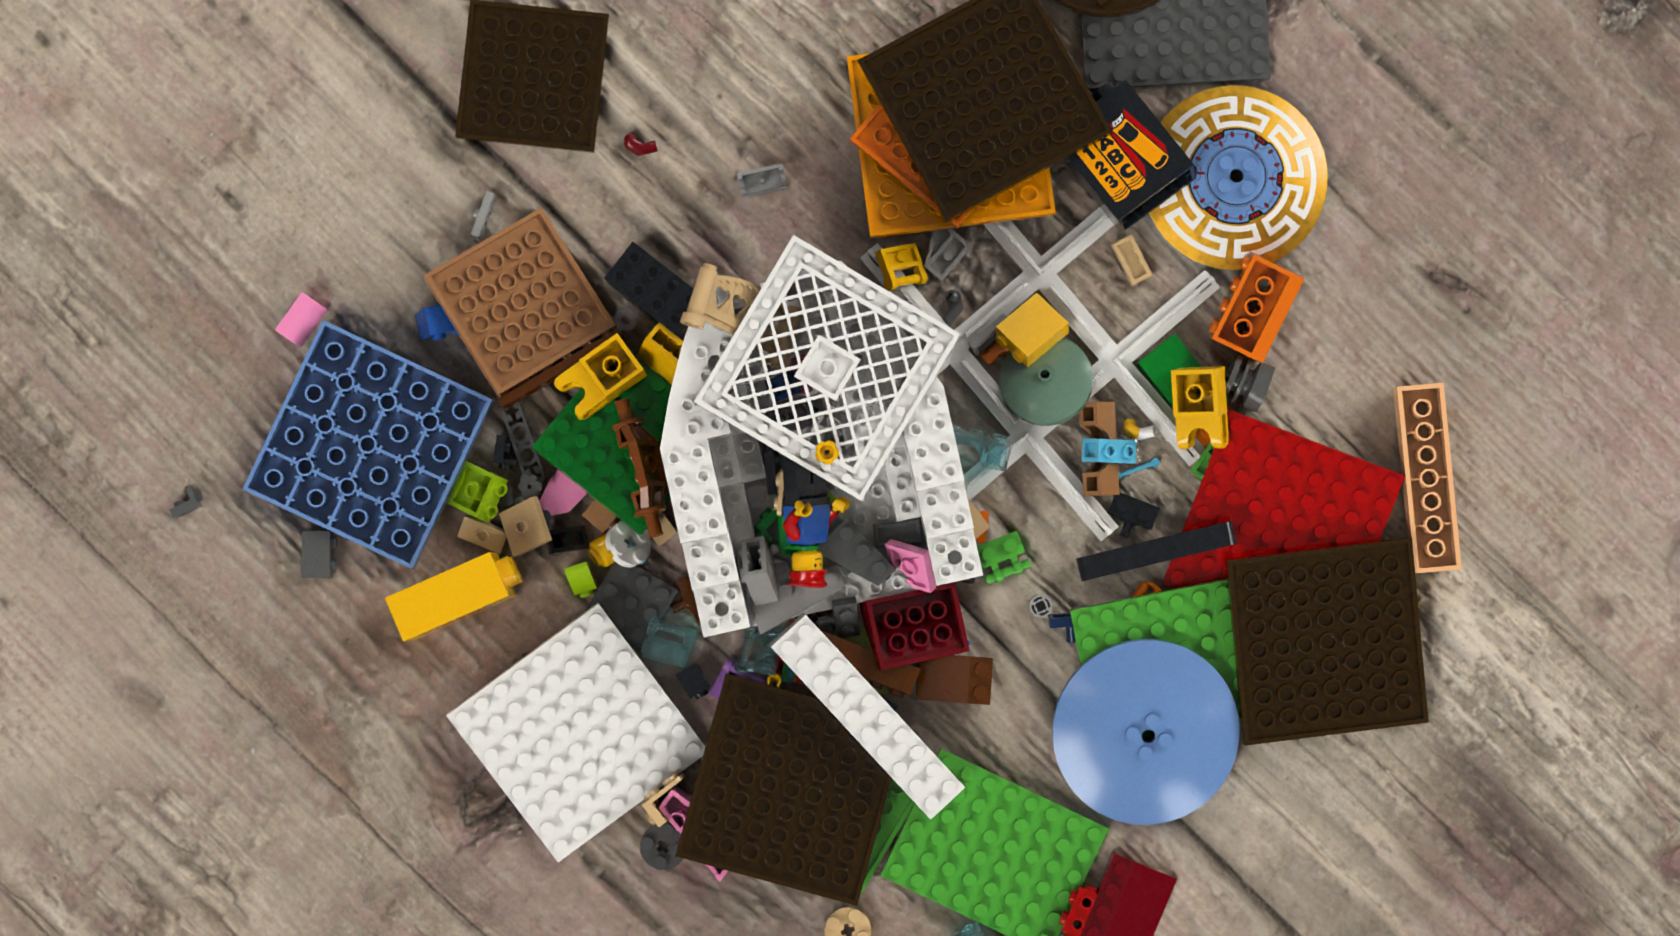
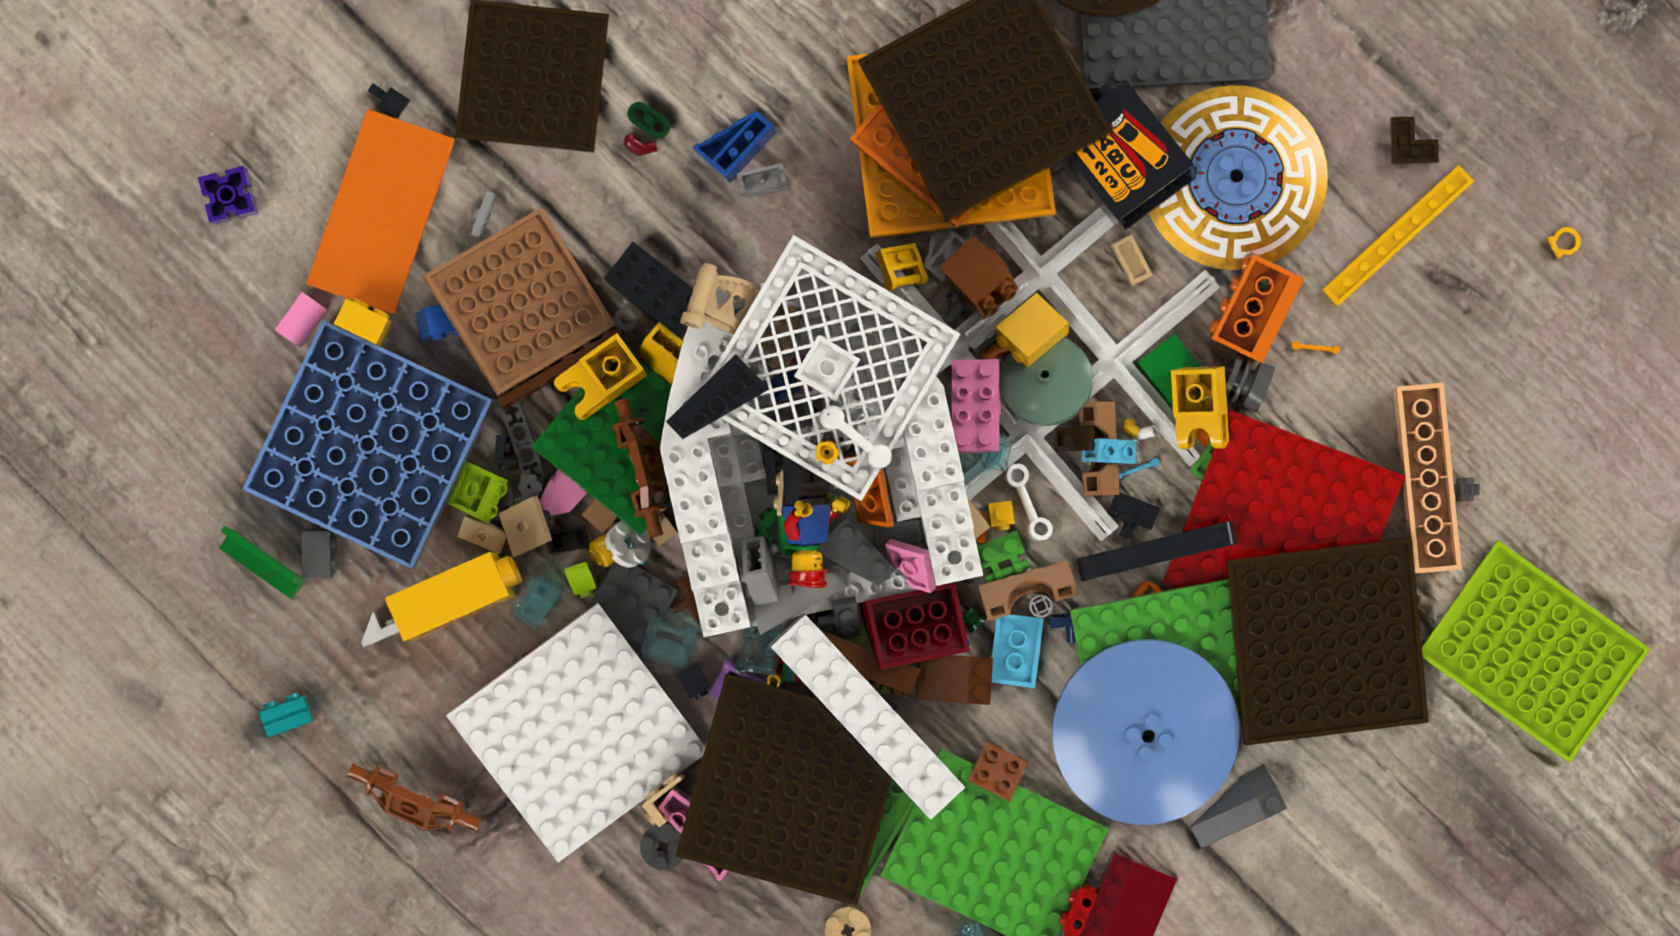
dark grey bracket [169,485,203,519] -> none
none -> dark purple brick [198,166,259,225]
none -> green fence [219,526,306,600]
none -> teal brick [259,692,315,738]
none -> orange tile [306,109,456,315]
none -> yellow brick [334,298,394,347]
none -> dark orange plate [347,763,482,832]
none -> white slope [361,612,399,647]
none -> black plate [368,83,410,119]
none -> clear light blue brick [512,575,564,629]
none -> dark green plate [627,102,670,139]
none -> black wing [666,354,770,439]
none -> blue wedge [692,111,777,183]
none -> white piece [819,406,892,469]
none -> orange slope [844,452,894,527]
none -> dark orange brick [939,236,1019,320]
none -> bright pink plate [952,359,1001,453]
none -> dark green wheel [962,604,987,633]
none -> dark orange hinge [968,741,1028,802]
none -> medium nougat arch [978,560,1077,621]
none -> yellow brick [987,501,1015,531]
none -> medium azure plate [991,614,1044,688]
none -> white piece [1004,464,1053,541]
none -> dark brown tile [1054,427,1095,451]
none -> dark grey wedge [1191,765,1287,848]
none -> light orange hinge [1291,341,1340,354]
none -> yellow tile [1322,164,1474,307]
none -> dark brown plate [1390,117,1439,164]
none -> lime plate [1422,540,1651,763]
none -> dark grey gear [1454,478,1480,501]
none -> yellow piece [1547,227,1581,259]

